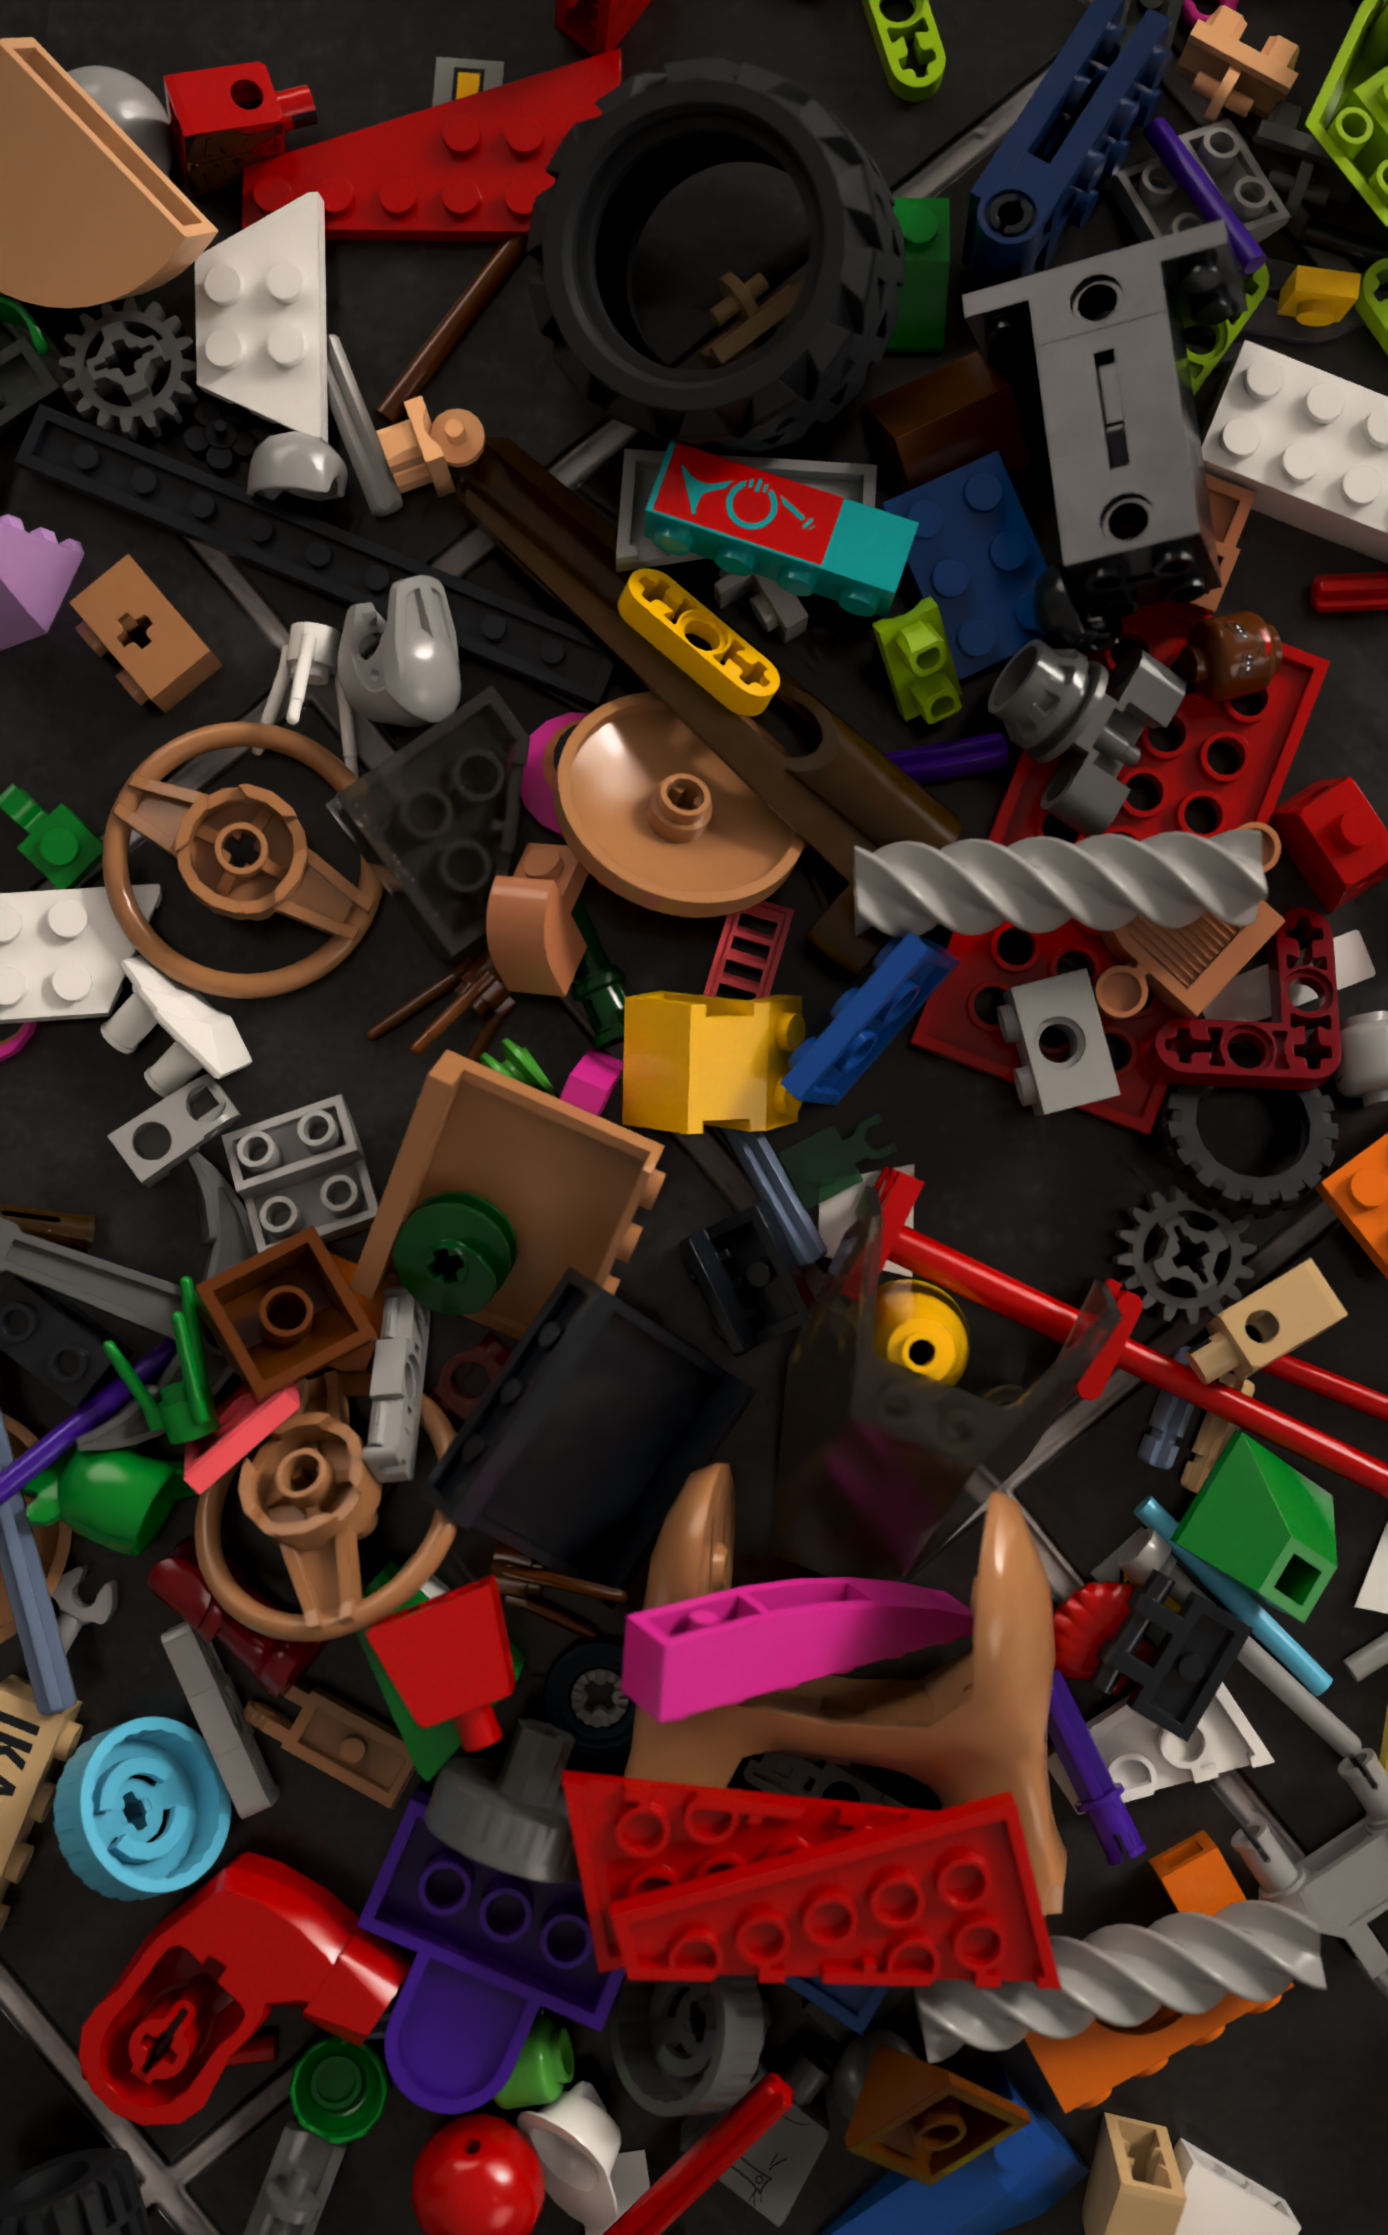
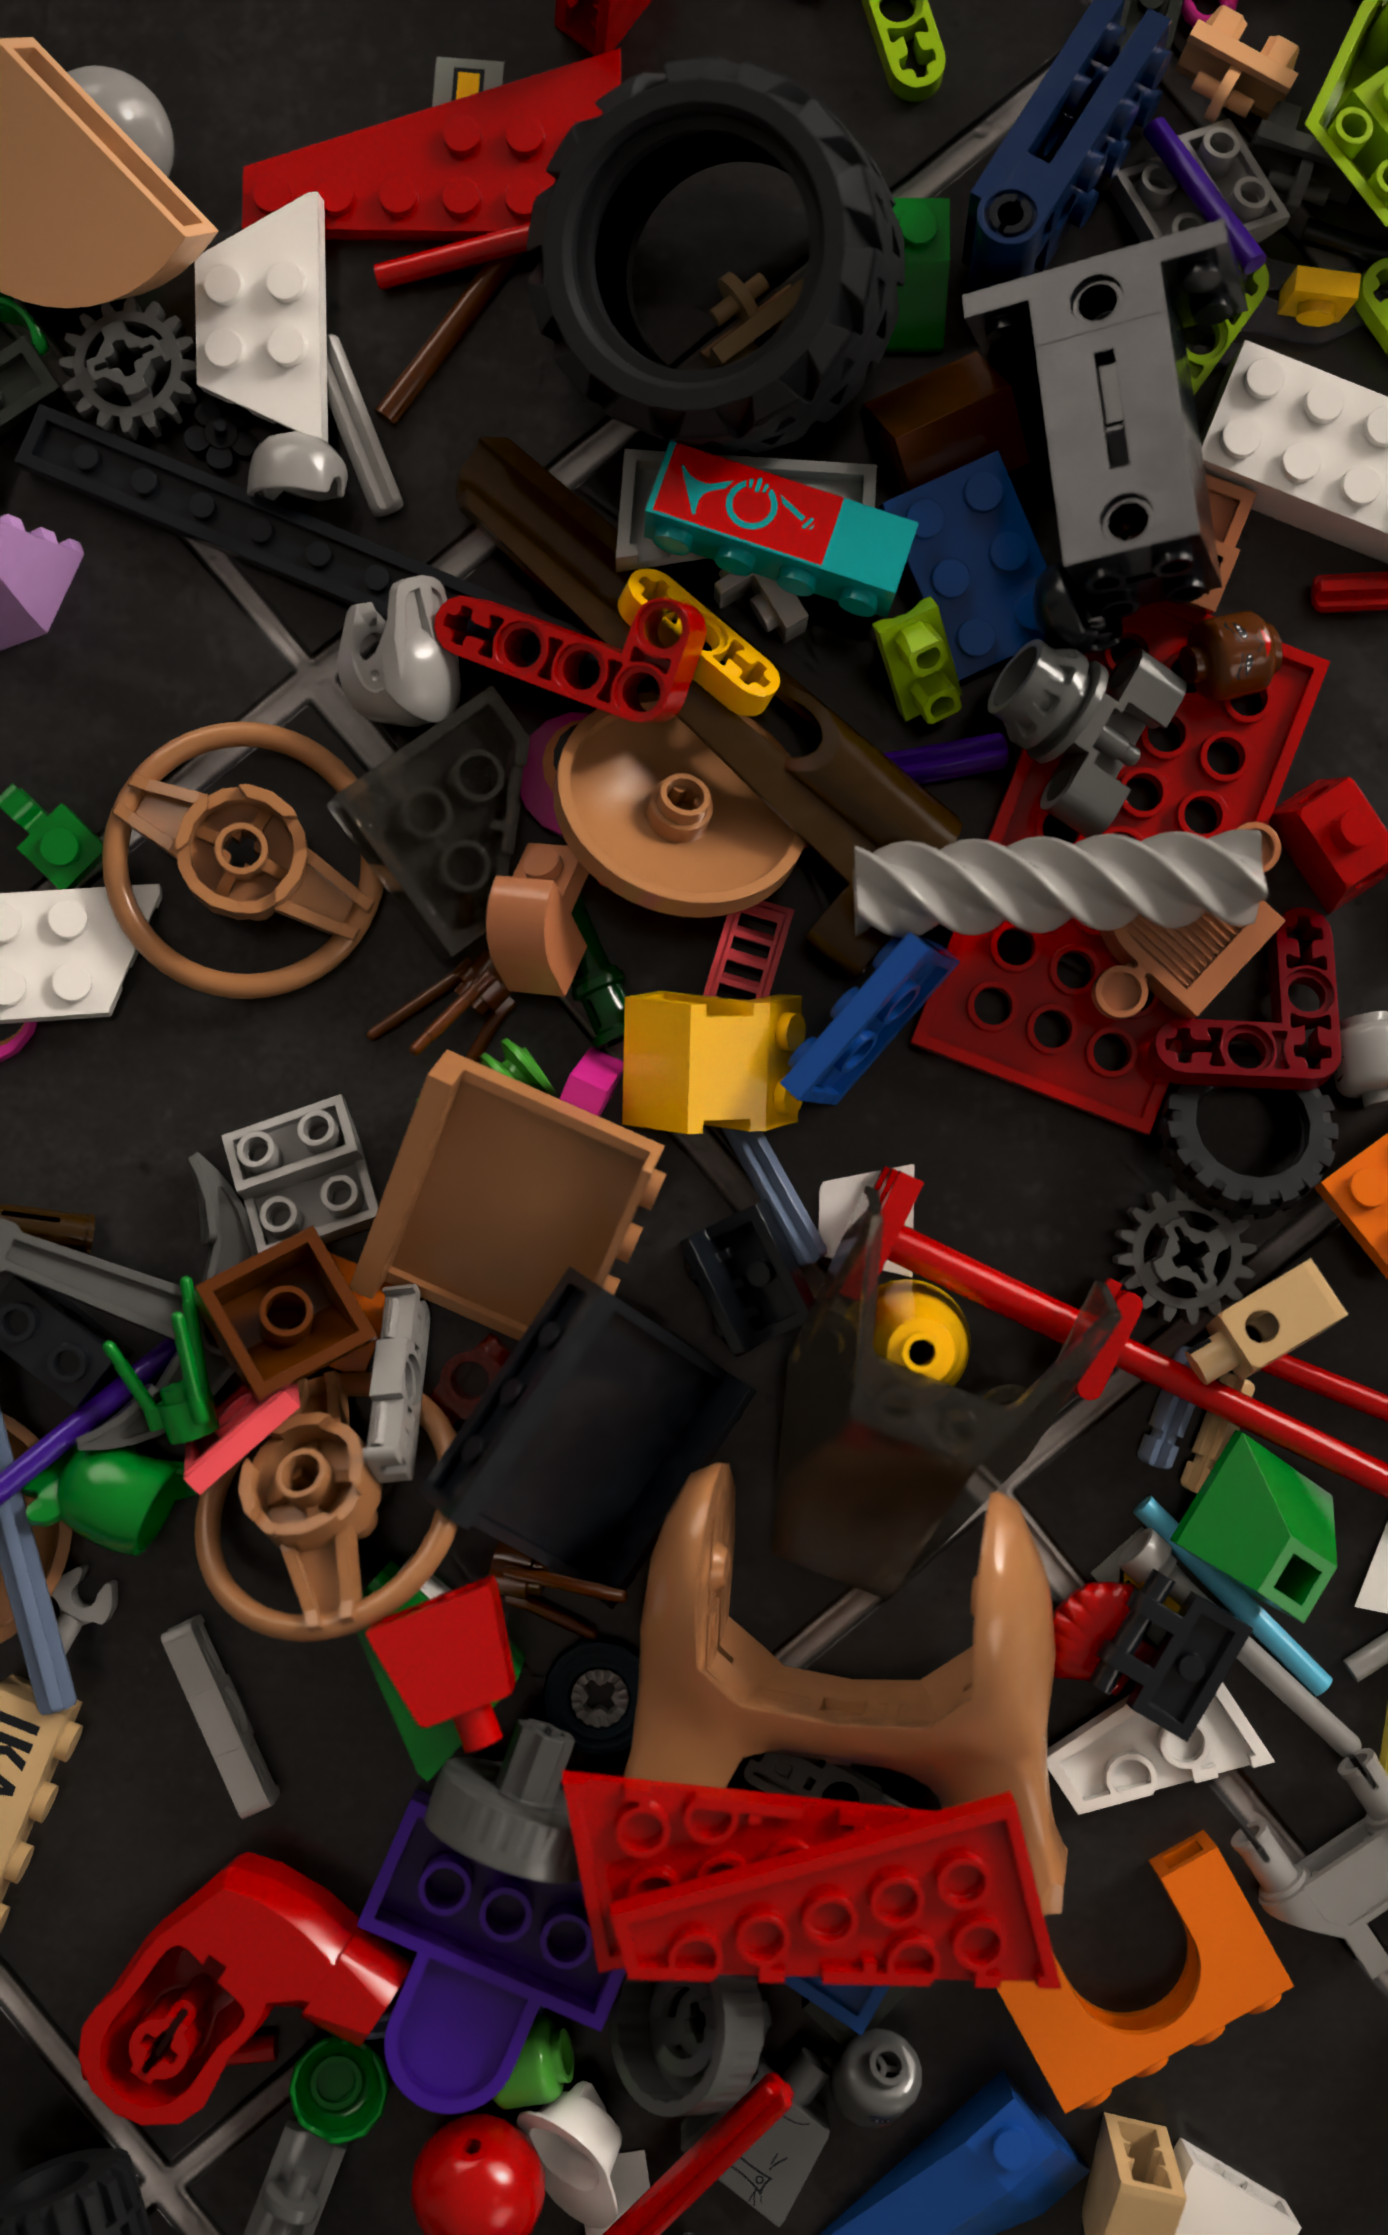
medium azure piece [53,1716,231,1901] -> none
medium nougat brick [69,554,223,713] -> none
white connector [100,955,253,1098] -> none
light grey leg [107,1074,241,1188] -> none
dark red piece [147,1537,330,1699] -> none
red torso [163,61,318,196] -> none
medium nougat hinge [241,1677,416,1810] -> none
white plant [252,622,359,779] -> none
light nougat hips [376,395,486,498] -> none
dark green piece [393,1191,518,1316] -> none
dark pink slope [621,1577,975,1723] -> none
clear green plate [777,1113,898,1211] -> none
reddish brown slope [844,2043,1032,2186] -> none
light grey piece [913,1891,1327,2064] -> none
light grey brick [997,968,1121,1117] -> none
dark purple axle [1047,1669,1147,1866] -> none
white sticker [1202,930,1376,1022] -> none
none -> red bar [373,222,530,290]
none -> red beam [434,596,707,723]

